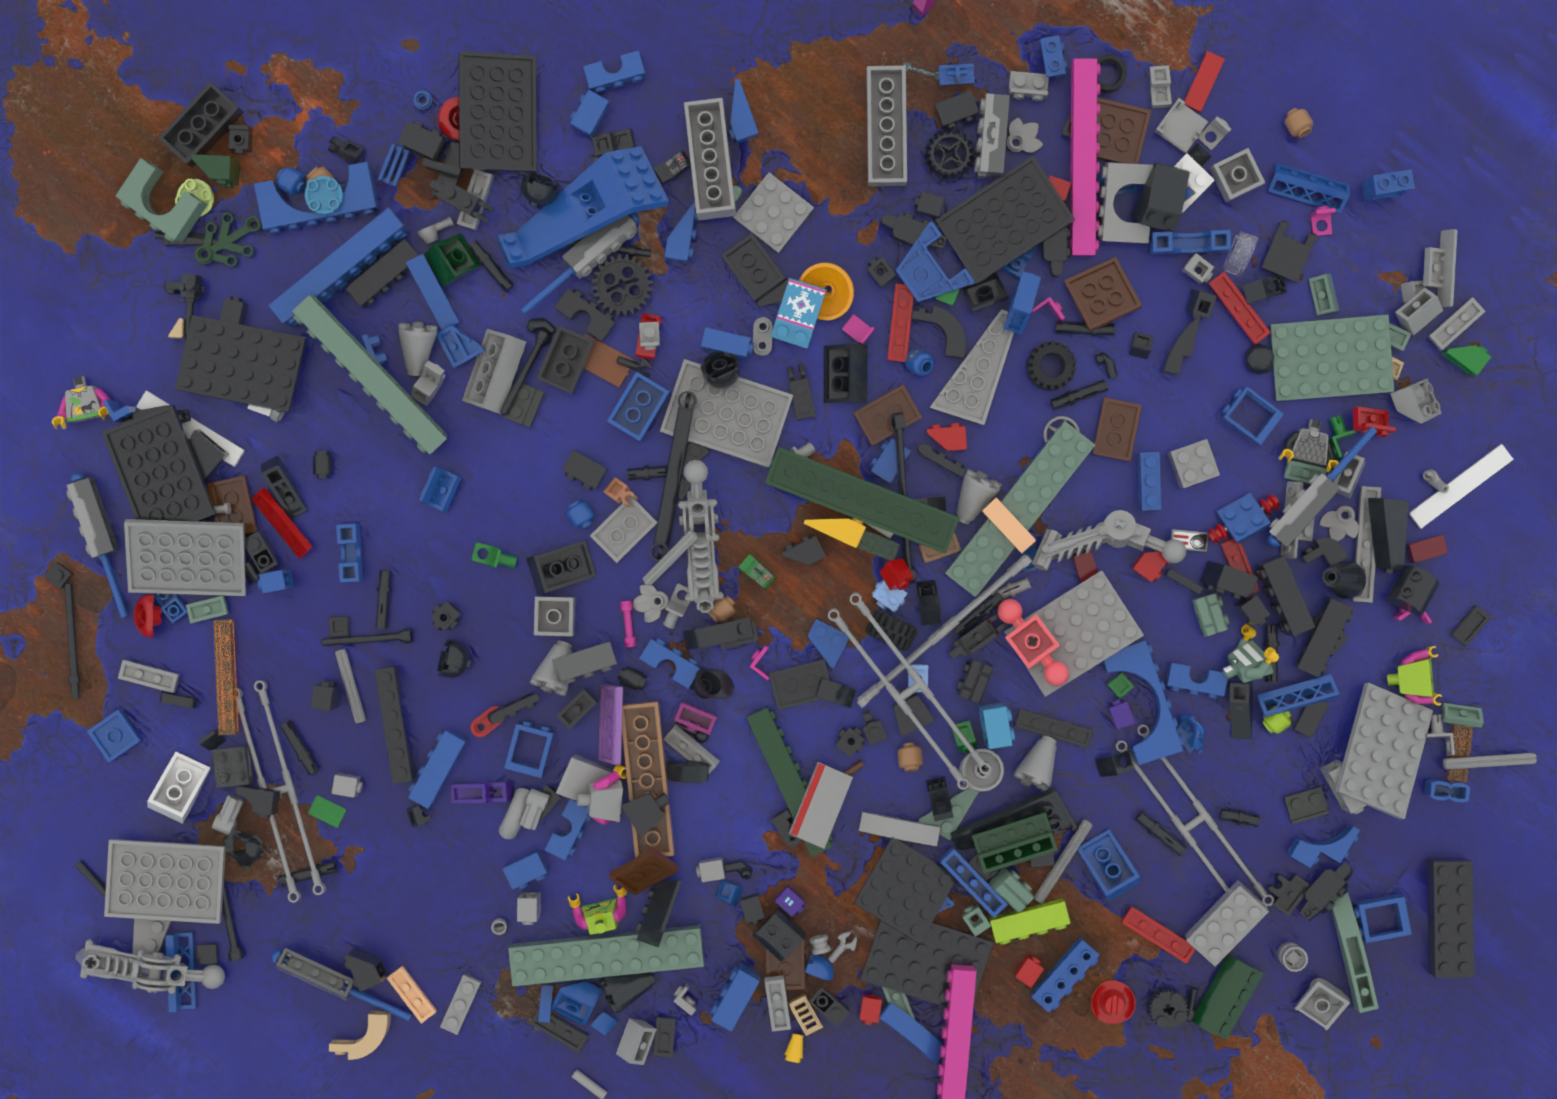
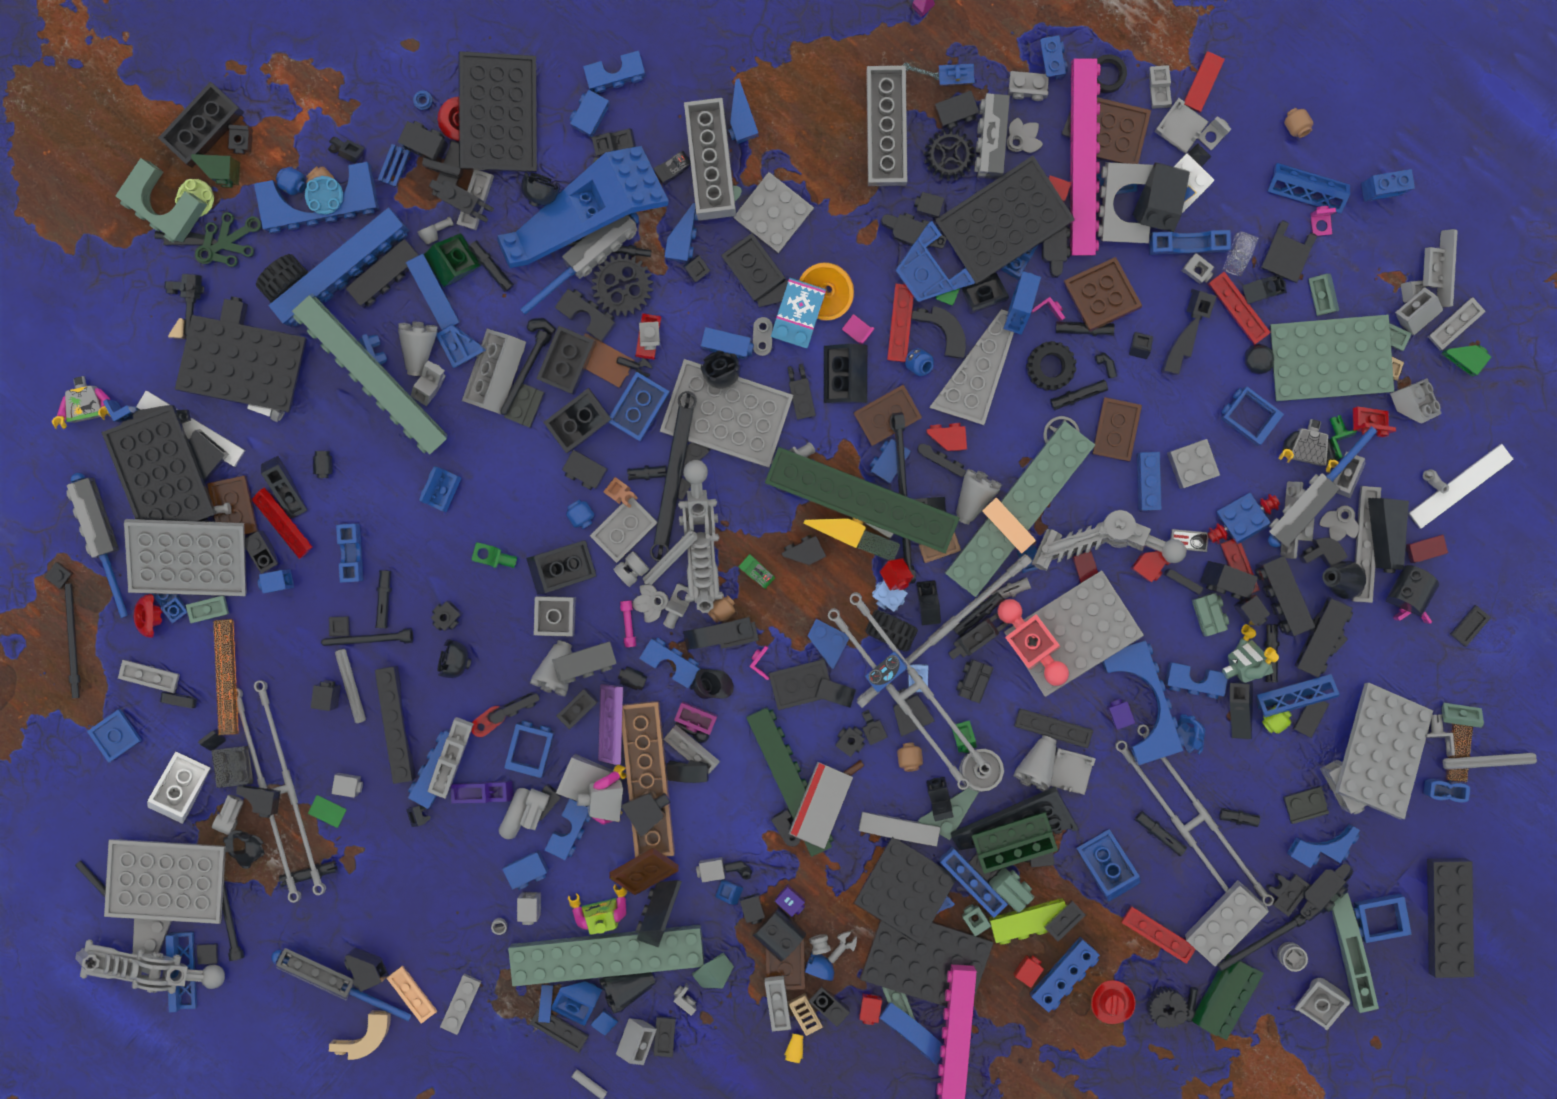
black slope [245,562,260,585] -> none
black pin [280,720,320,776] -> none
blue brick [710,962,760,1032] -> none
black brick [867,257,896,289] -> none
dark azure brick [978,702,1015,749] -> none
light grey axle [1034,819,1092,903] -> none
black bracket [1095,750,1134,777] -> none
green tile [1107,672,1134,699] -> none
light grey brick [1209,148,1265,203] -> none
sand green plate [1283,459,1326,484] -> none
lime torso [1387,646,1442,706] -> none
none -> black tyre [256,254,308,303]
none -> light grey slope [428,717,474,799]
none -> black slope [543,388,612,453]
none -> light grey wheel [613,551,649,587]
none -> black plate [683,255,710,282]
none -> sand green slope [692,952,734,988]
none -> slope [865,651,908,693]
none -> black plate [1044,900,1086,941]
none -> light grey piece [1051,748,1096,795]
none -> black bar [1217,914,1307,971]

